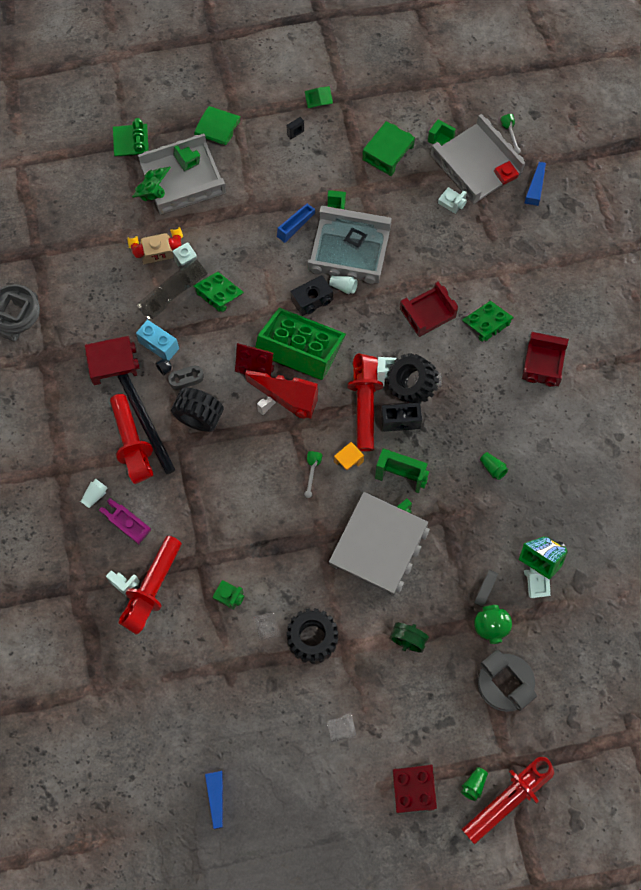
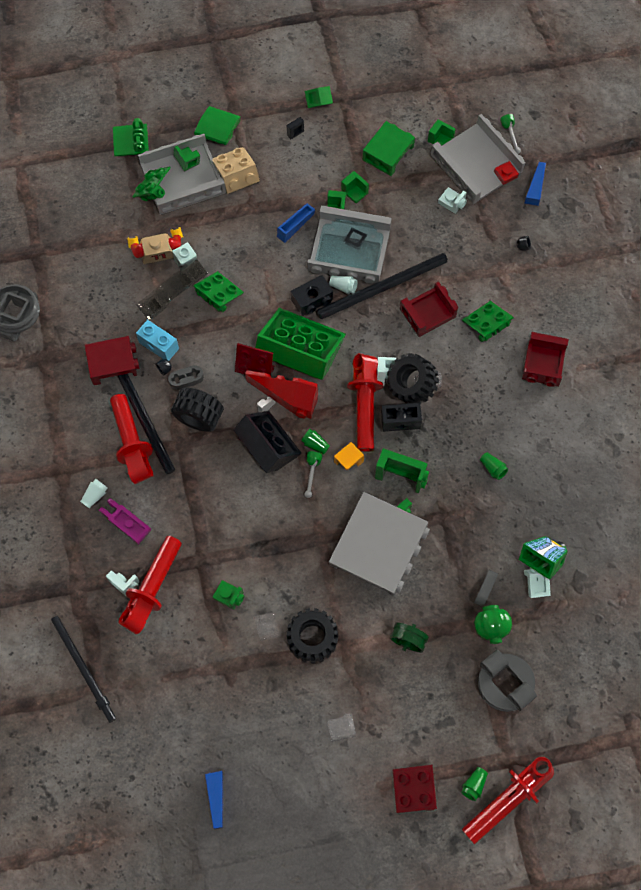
none -> black bar [51,616,117,723]
none -> tan bracket [212,147,259,194]
none -> black slope [233,411,302,473]
none -> green cone [301,429,330,455]
none -> black axle [317,253,448,319]
none -> green panel [341,171,369,203]
none -> black hinge [517,235,531,251]

